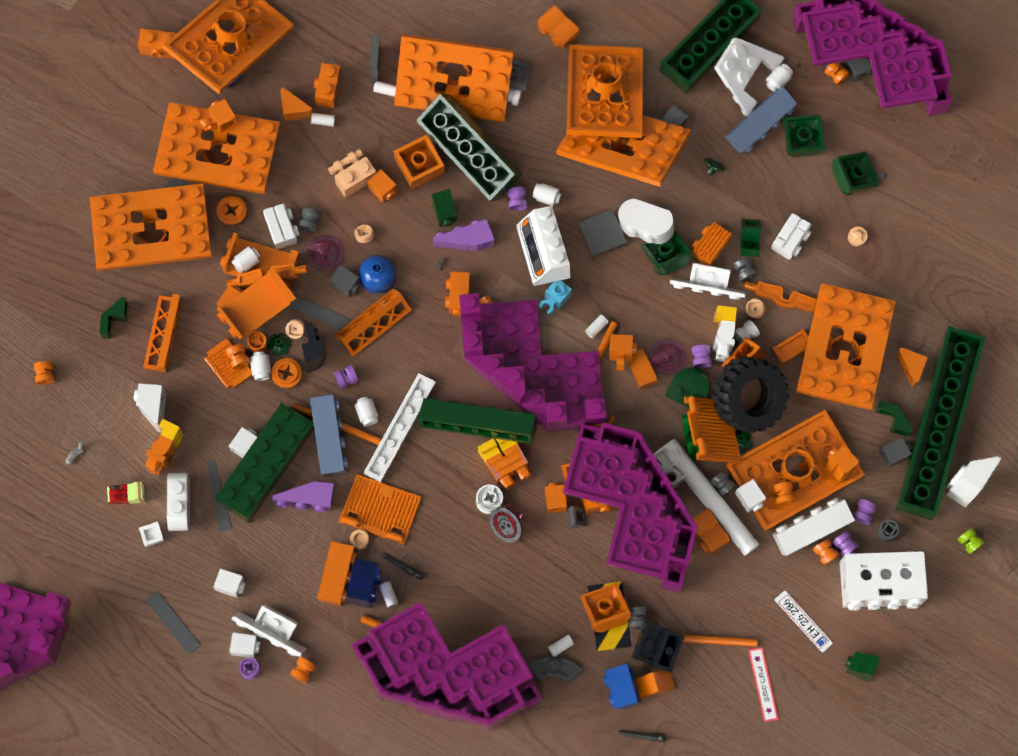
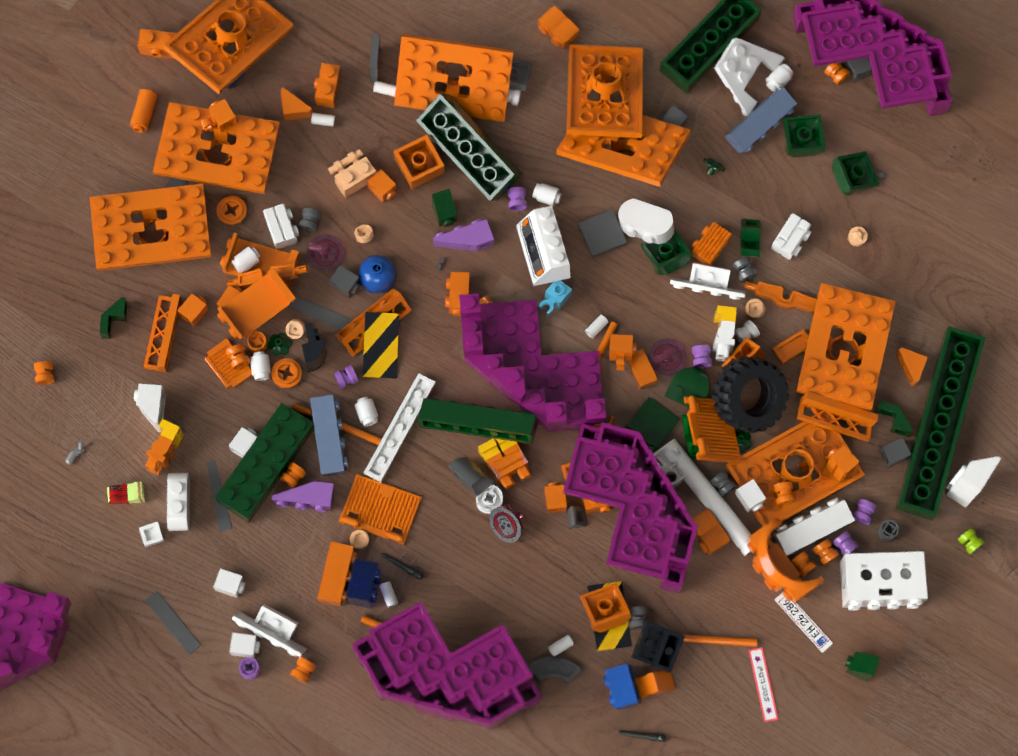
none -> orange brick [130,89,158,133]
none -> orange brick [177,294,208,327]
none -> orange wheel [280,462,307,488]
none -> sticker [363,312,399,378]
none -> dark grey brick [448,457,494,496]
none -> dark green flag [624,397,680,454]
none -> orange piece [747,518,825,604]
none -> orange wheel [791,551,817,578]
none -> orange fence [797,391,878,442]

